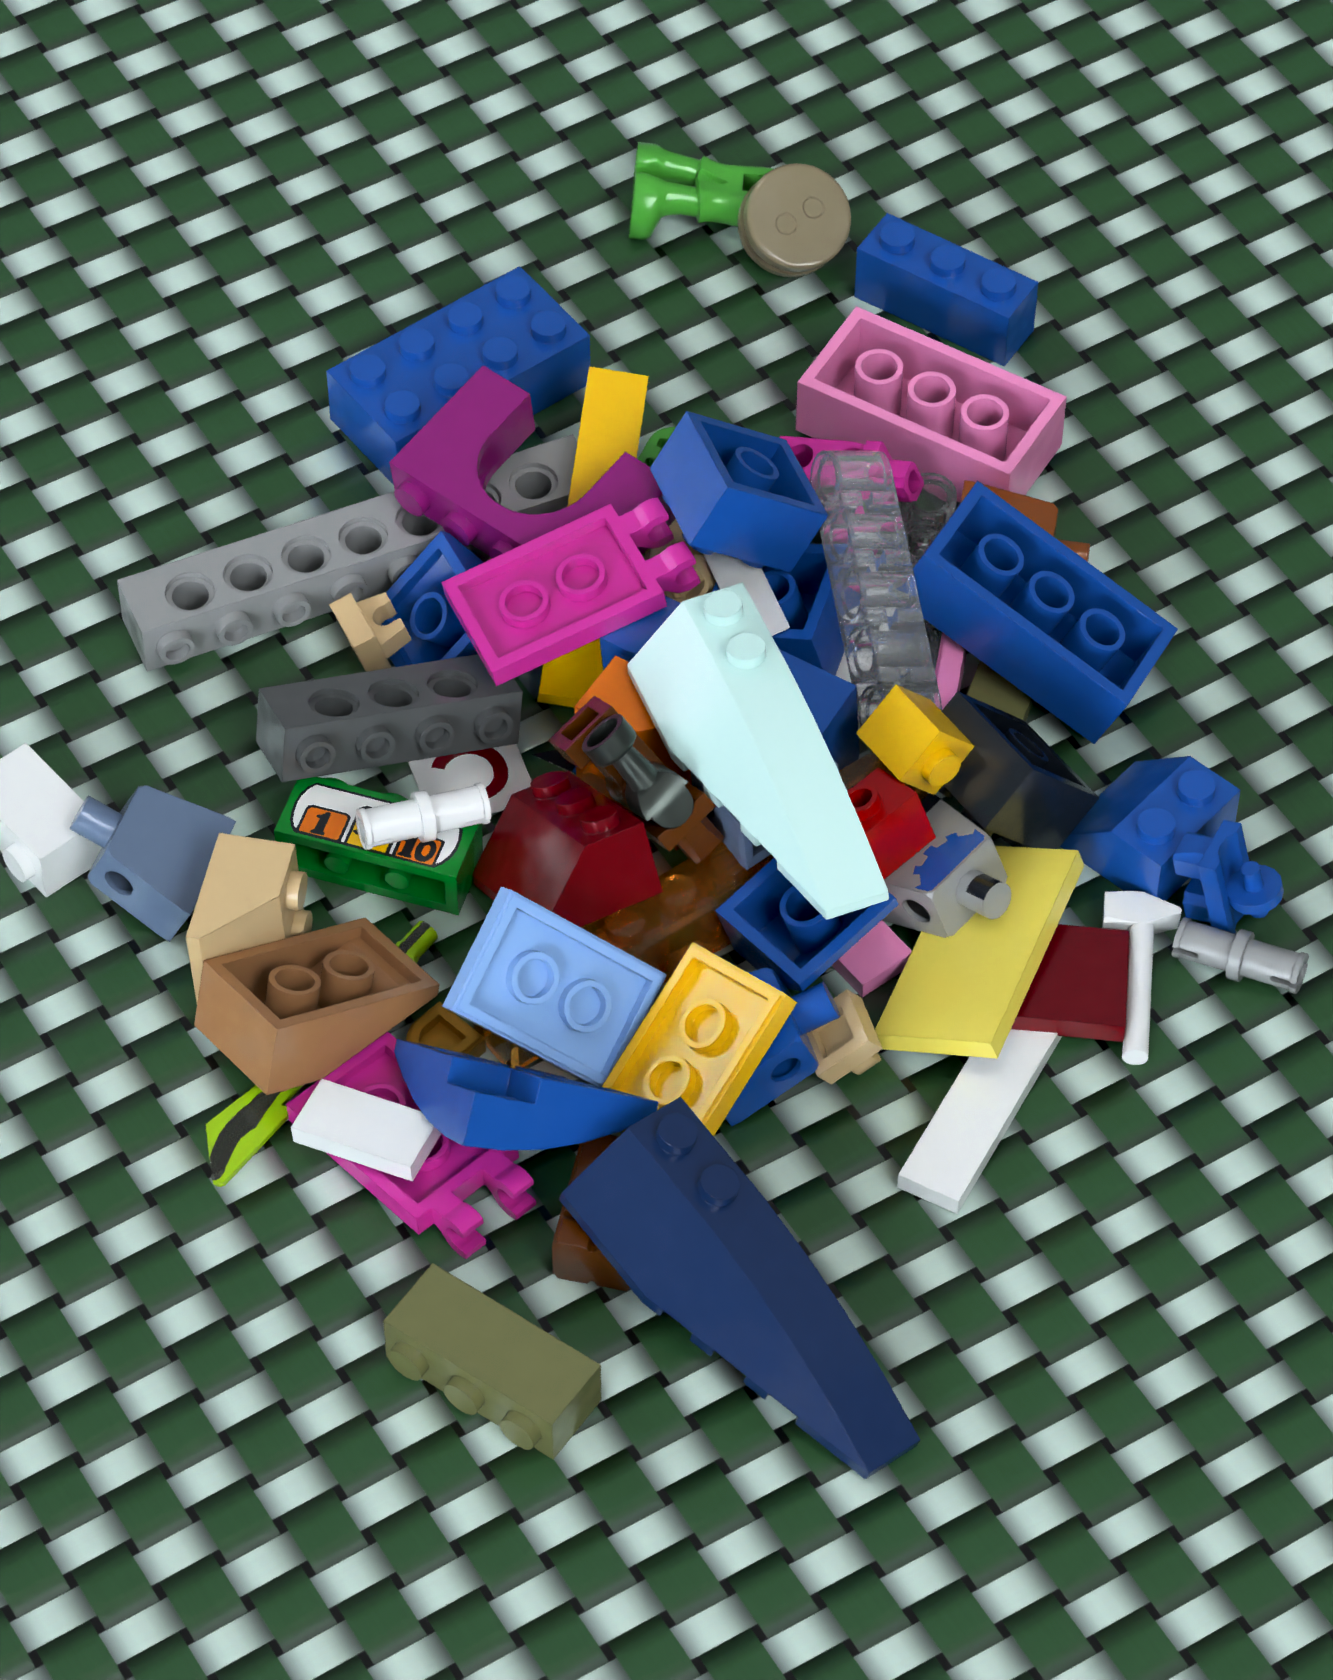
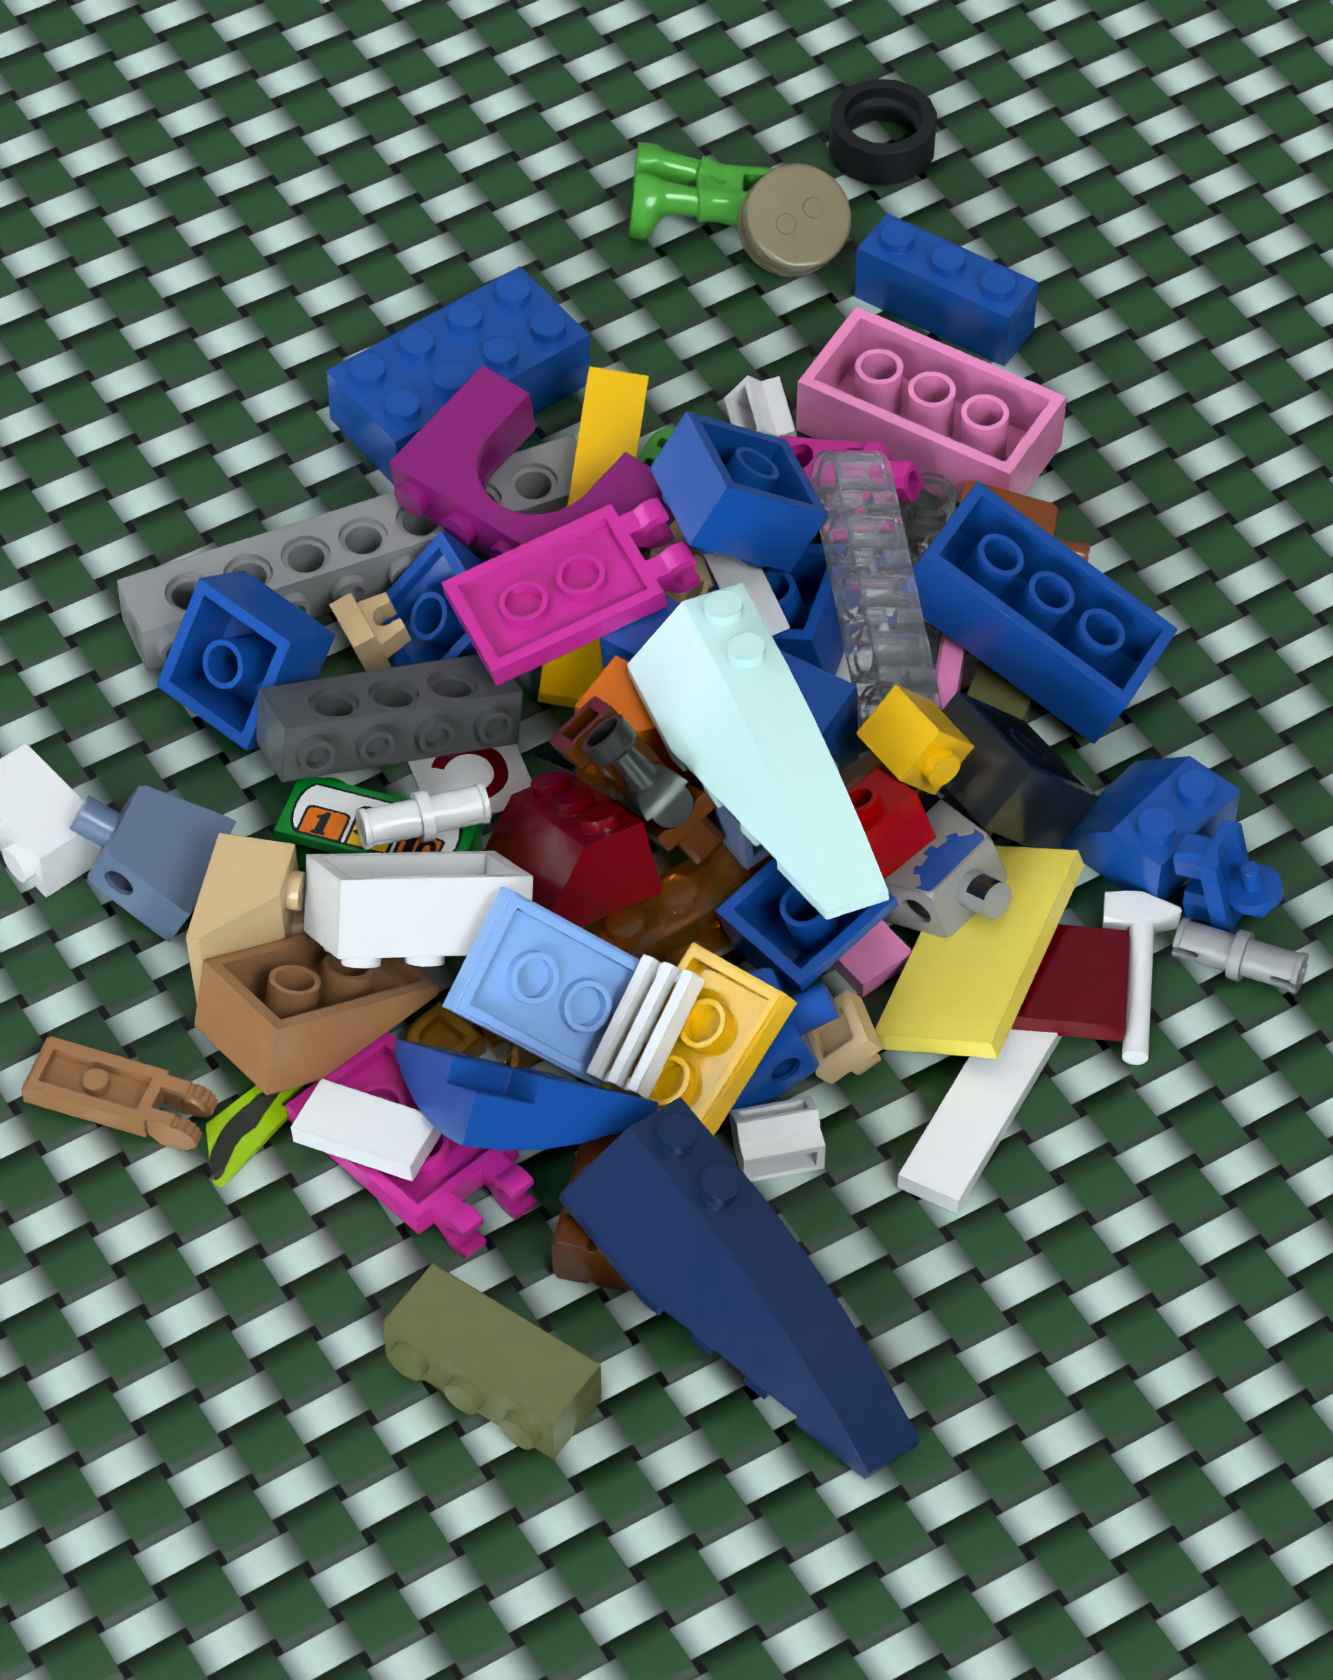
none -> medium nougat hinge [21,1036,218,1151]
none -> blue brick [156,571,336,750]
none -> white piece [304,851,533,968]
none -> white tile [586,954,705,1099]
none -> white piece [724,375,797,438]
none -> white piece [729,1096,826,1182]
none -> black tyre [829,79,937,185]

